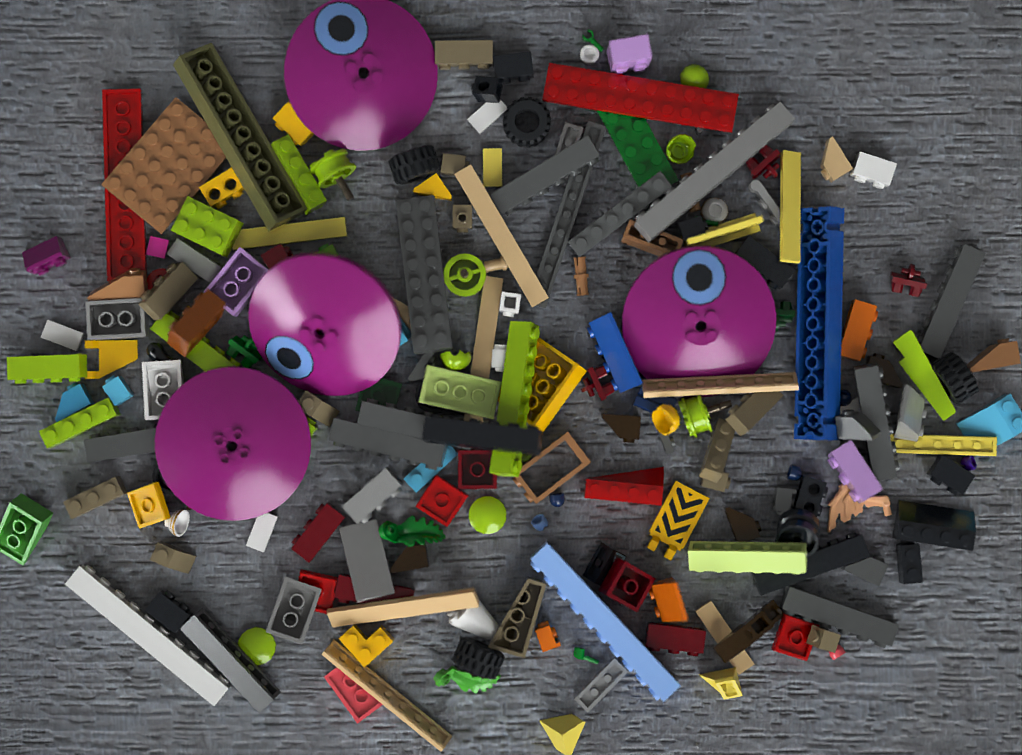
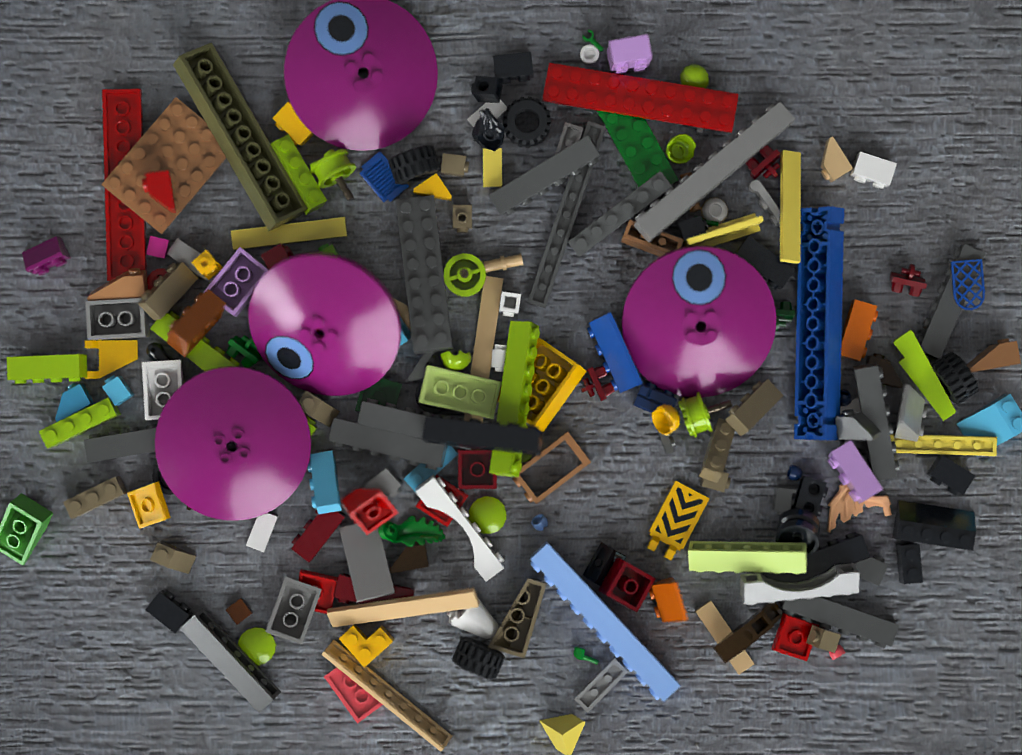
white tile [41,320,85,351] -> none
white brick [65,565,231,706] -> none
white piece [165,509,190,537] -> none
lime brick [171,196,244,258] -> none
yellow brick [199,167,245,209] -> none
bright green plant [433,666,501,694] -> none
dark tan brick [435,40,493,70] -> none
tan tile [454,164,549,307] -> none
orange brick [535,620,561,652] -> none
dark blue hinge [549,493,565,507] -> none
medium nougat pin [573,257,589,296] -> none
red wedge [584,467,664,506] -> none
dark brown slope [601,414,641,443] -> none
tan tile [642,372,799,398] -> none
dark red brick [645,622,706,656] -> none
light yellow slope [698,667,743,699] -> none
dark brown slope [723,506,762,542] -> none
dark purple hinge [960,455,977,471] -> none
none -> red slope [142,170,176,213]
none -> yellow window [191,250,223,280]
none -> reddish brown tile [226,598,253,625]
none -> medium azure brick [308,450,342,514]
none -> red slope [341,489,399,535]
none -> blue window [359,151,409,203]
none -> white arch [415,474,505,582]
none -> black hair [472,108,505,151]
none -> arch [740,563,859,605]
none -> blue window [951,259,985,310]

